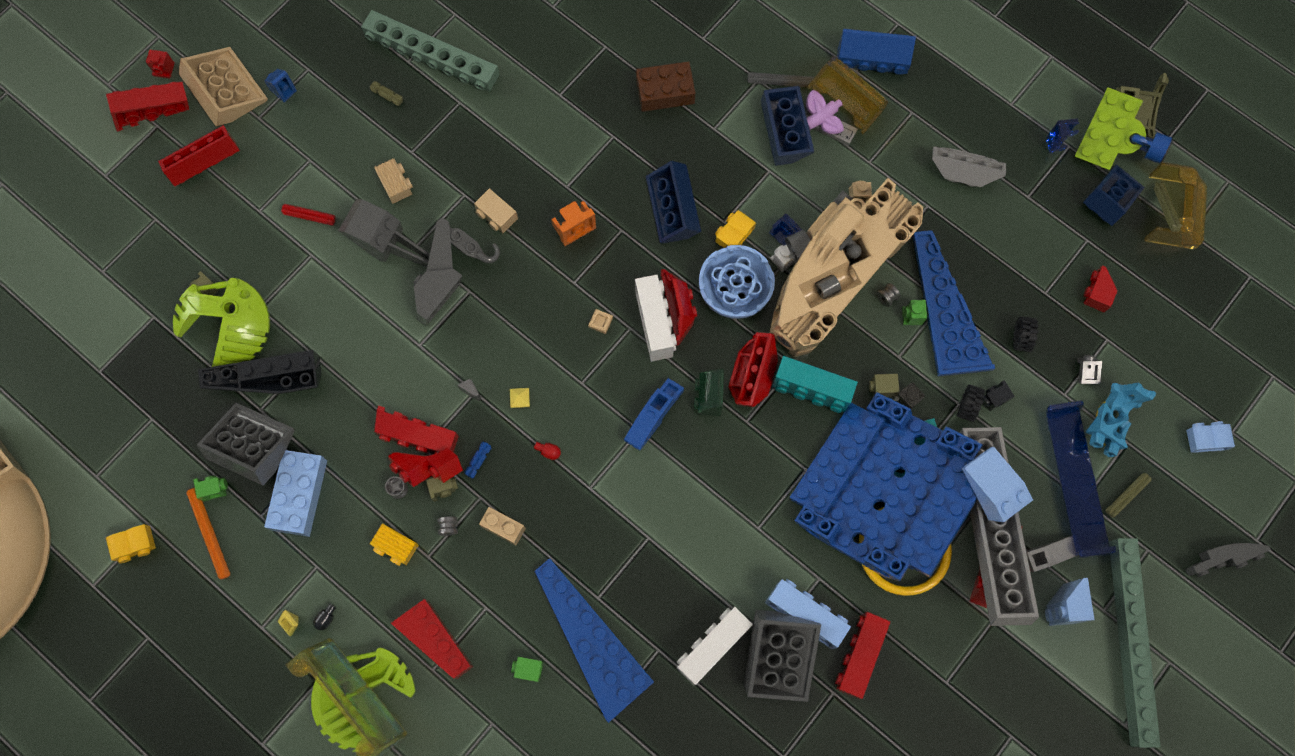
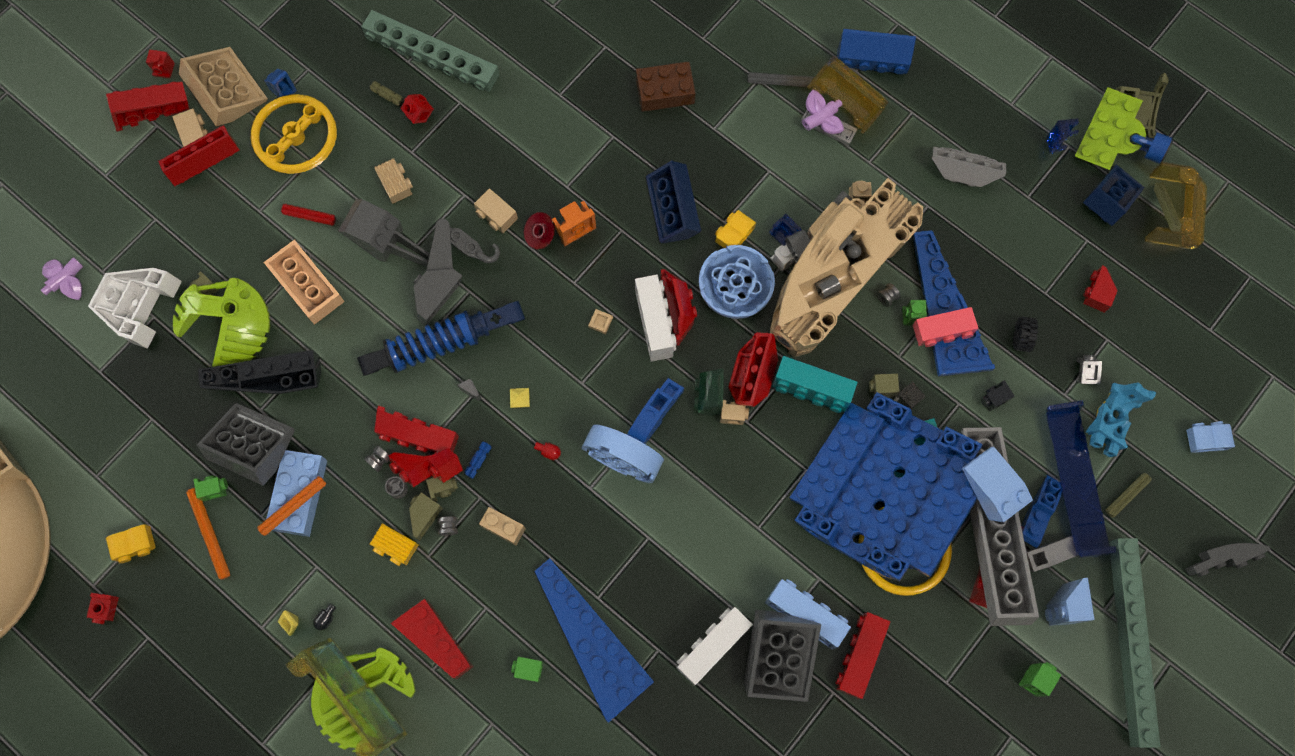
dark blue slope [761,86,814,166] -> none
black tyre [957,384,985,422] -> none
none -> lavender plant [41,257,83,300]
none -> red brick [87,593,119,624]
none -> white wedge [88,268,182,349]
none -> tan brick [172,109,208,147]
none -> yellow piece [250,94,337,174]
none -> orange axle [257,476,326,536]
none -> light nougat brick [263,240,345,325]
none -> piece [357,301,525,376]
none -> flat silver wheel [364,445,390,472]
none -> red brick [400,94,434,124]
none -> olive slope [409,493,443,541]
none -> dark red dish [524,212,555,249]
none -> light blue brick [582,425,664,483]
none -> tan brick [720,400,749,425]
none -> coral brick [913,307,978,347]
none -> bright green brick [1019,662,1061,697]
none -> blue slope [1021,475,1065,548]

